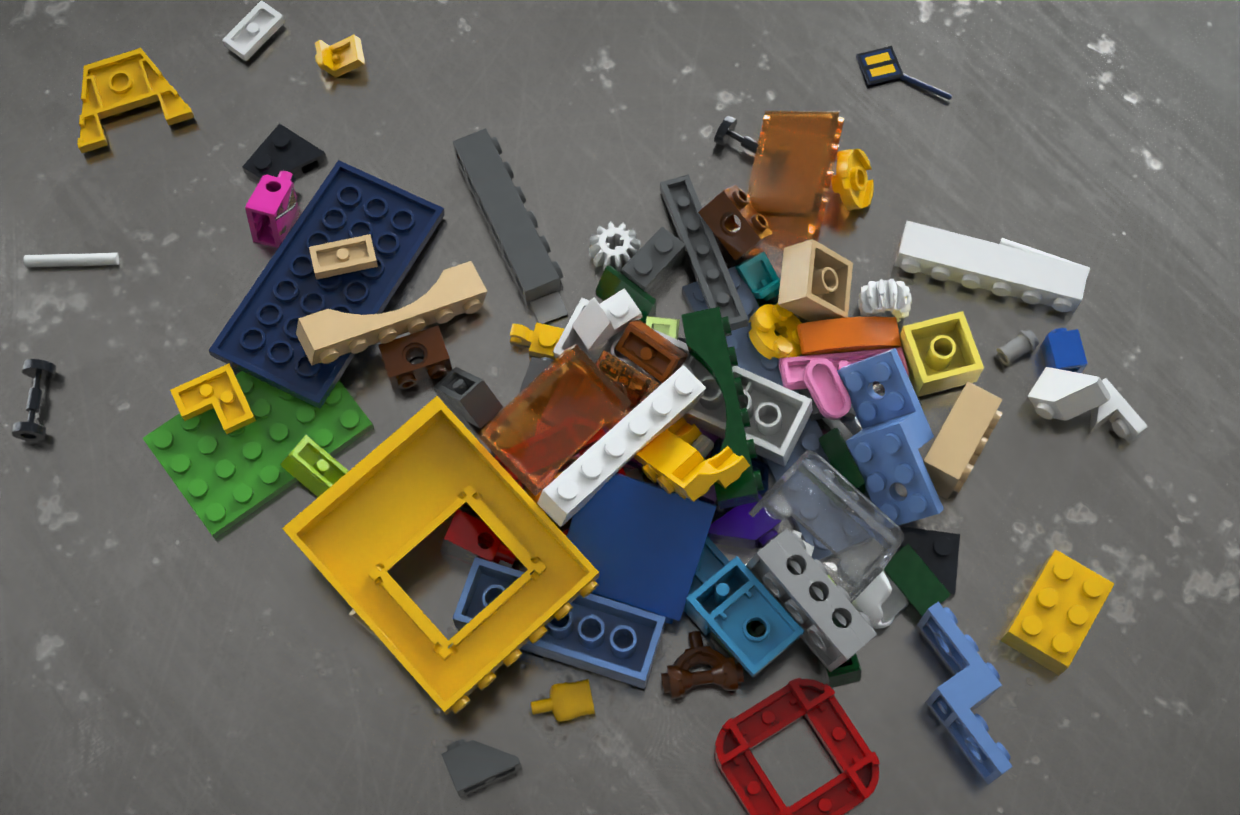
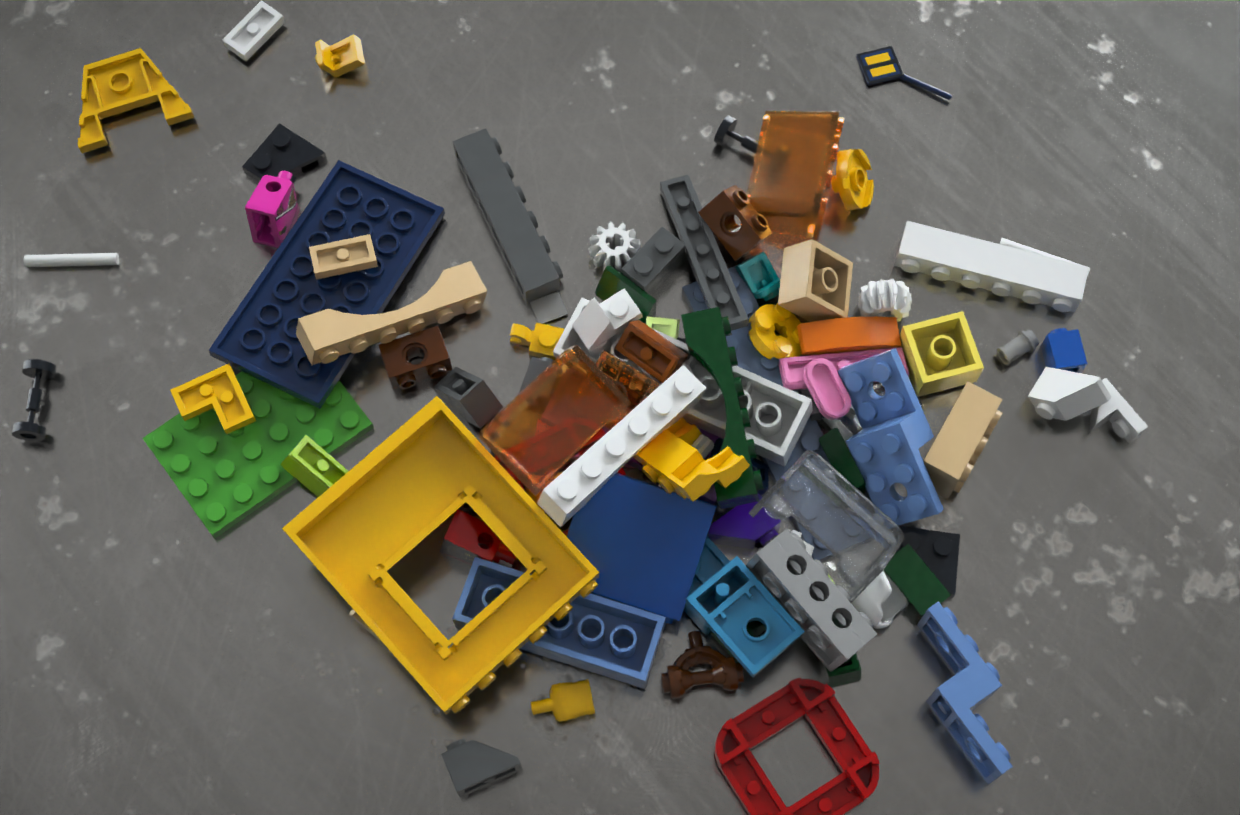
yellow brick [1000,549,1114,675] -> none

